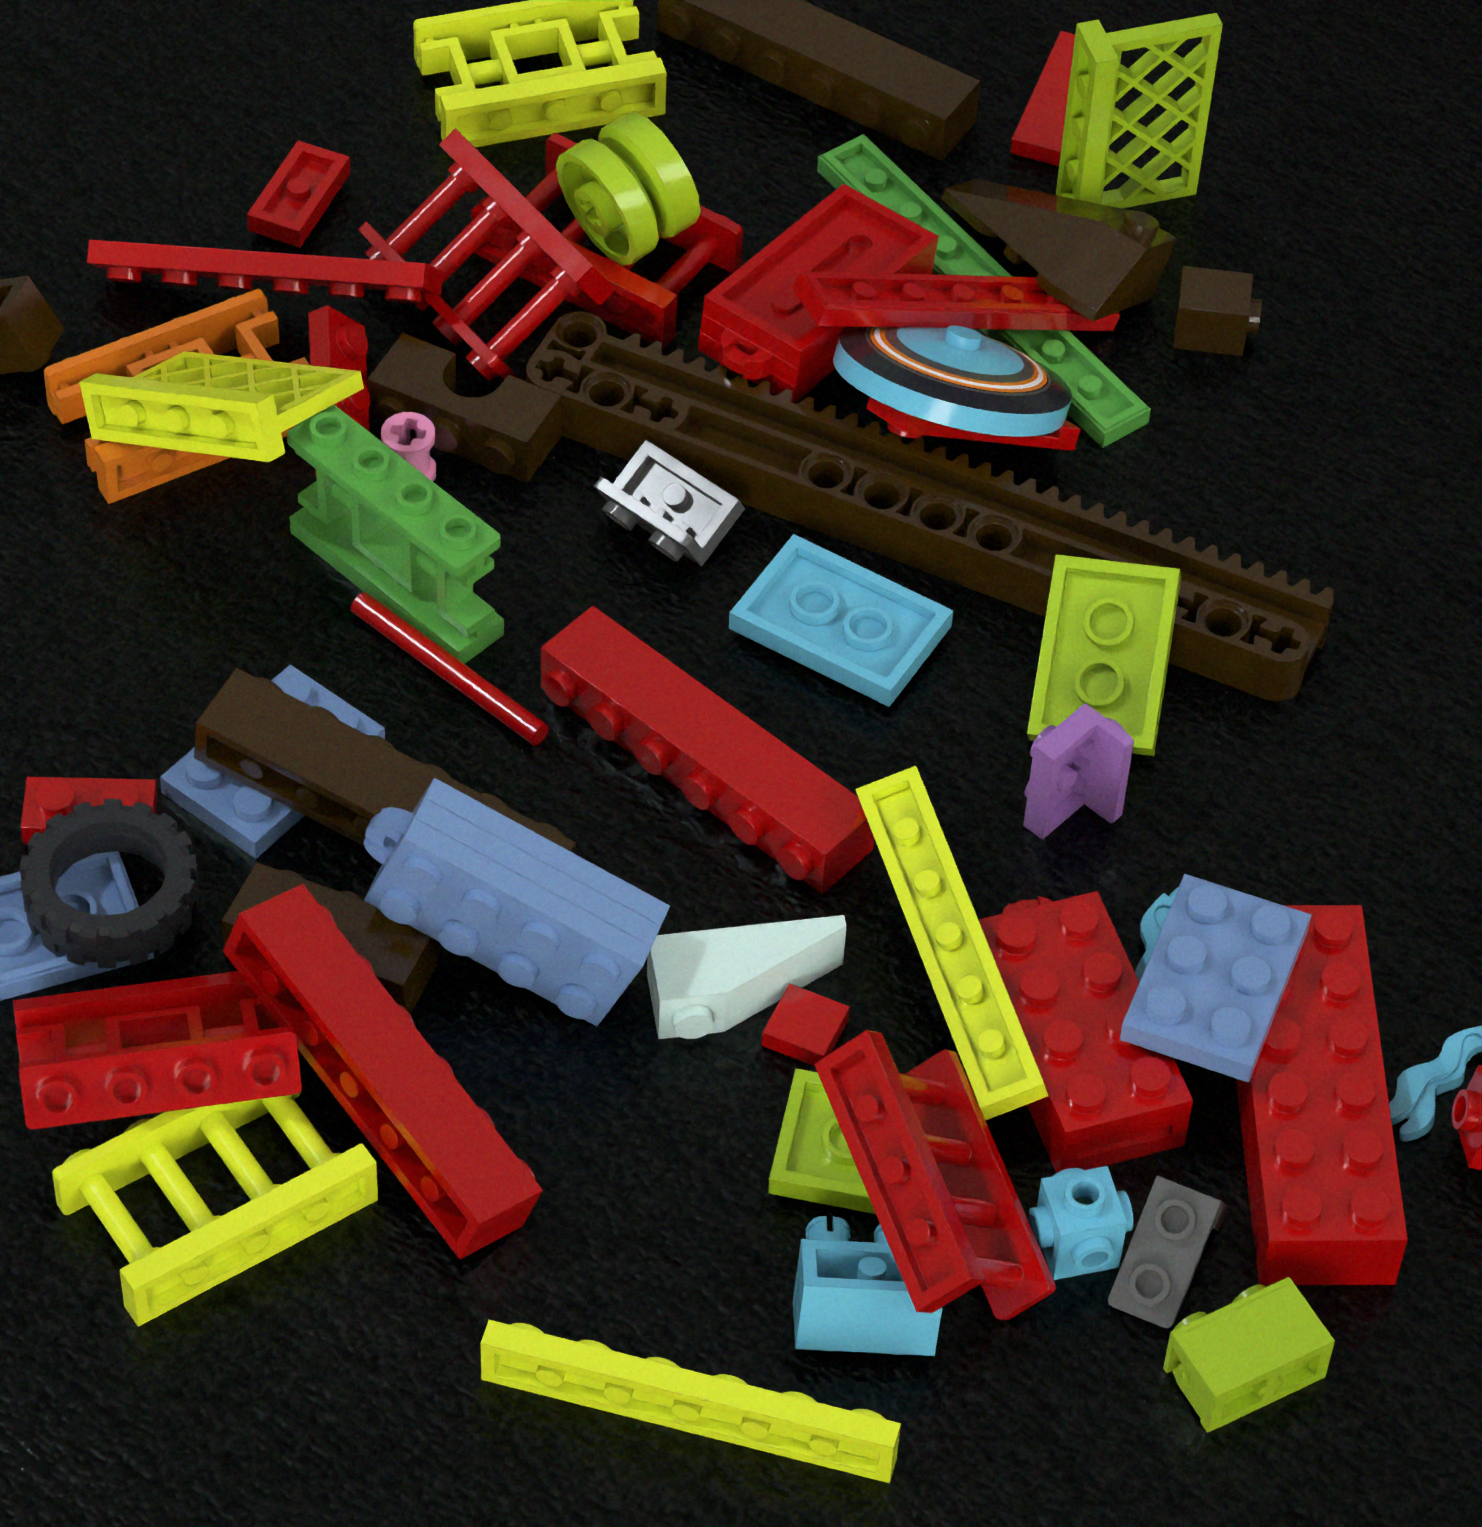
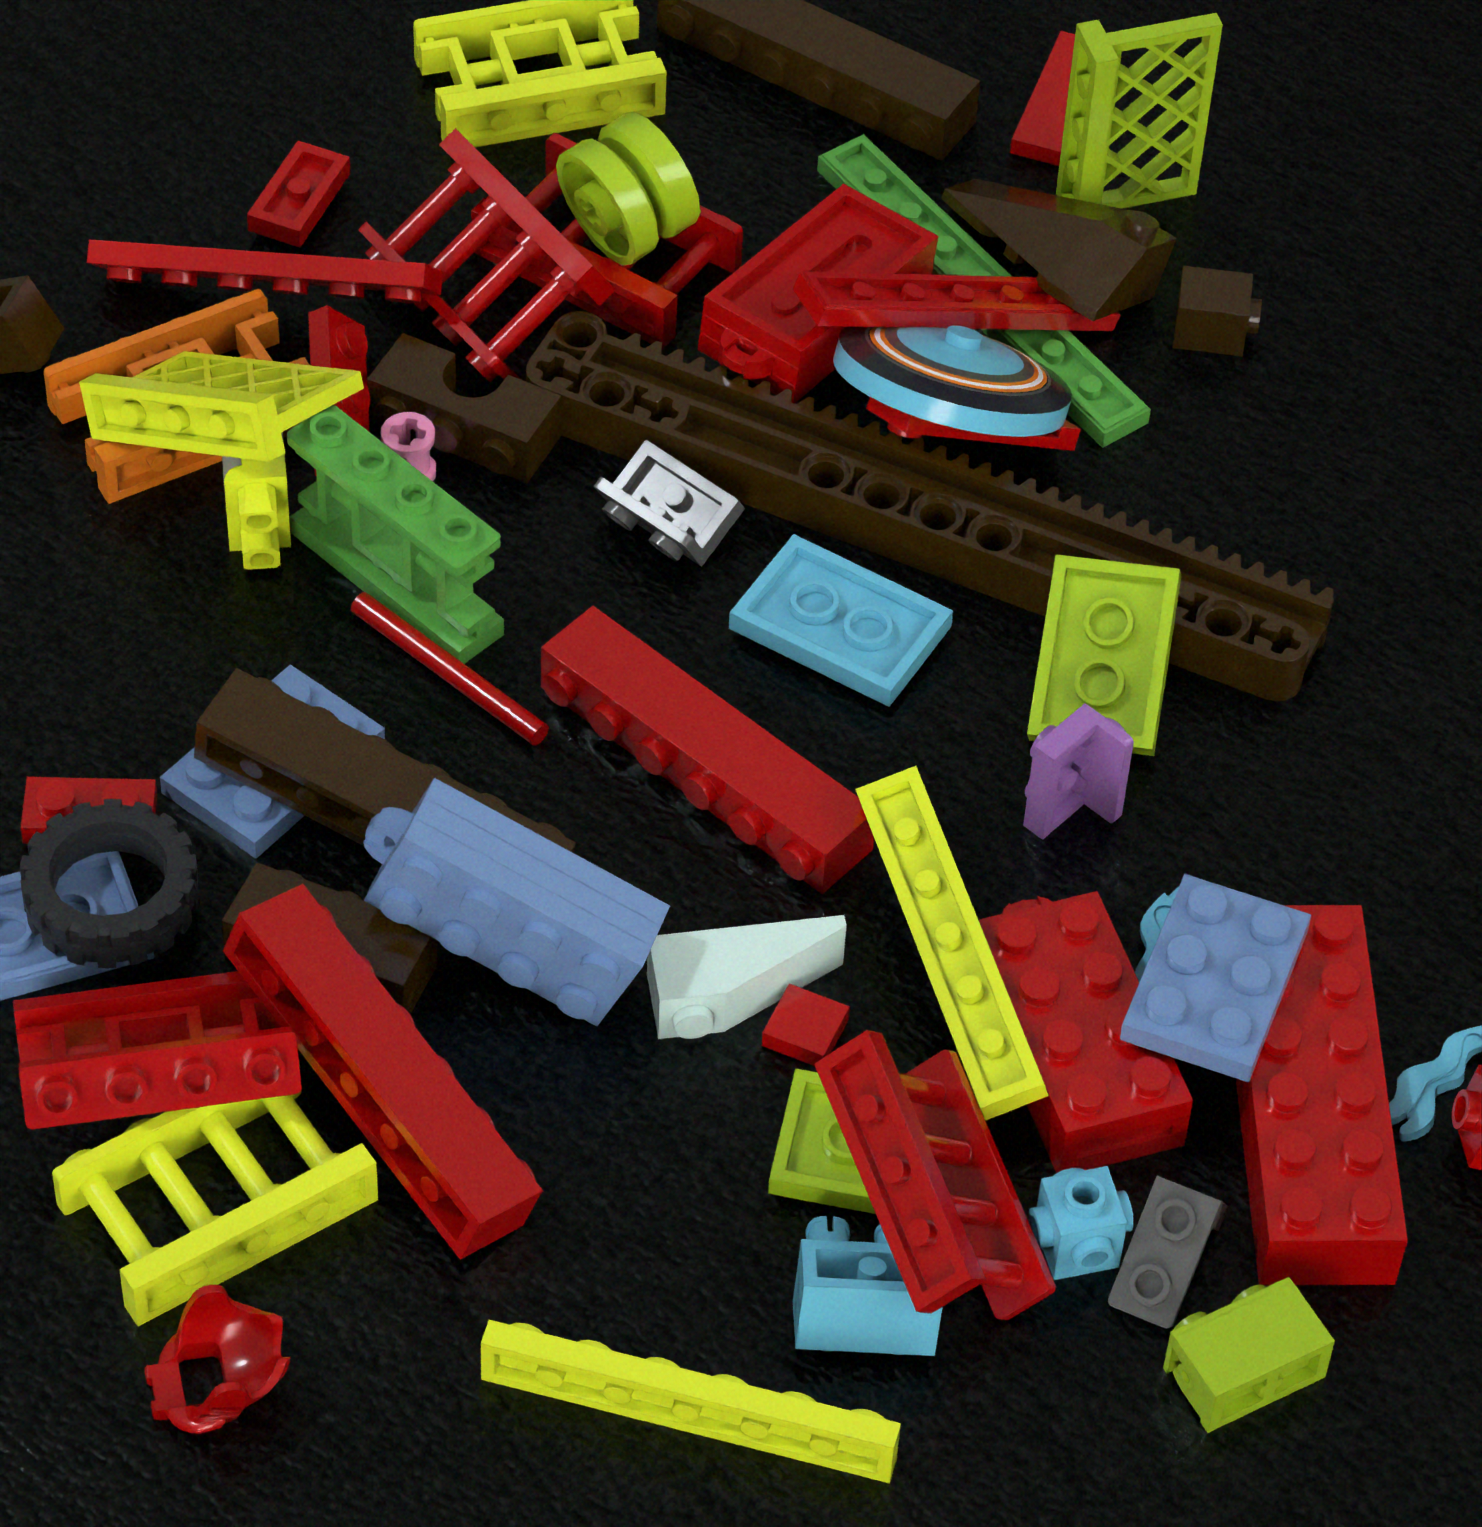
none -> red helmet [144,1285,290,1434]
none -> neon yellow hips [222,432,291,570]

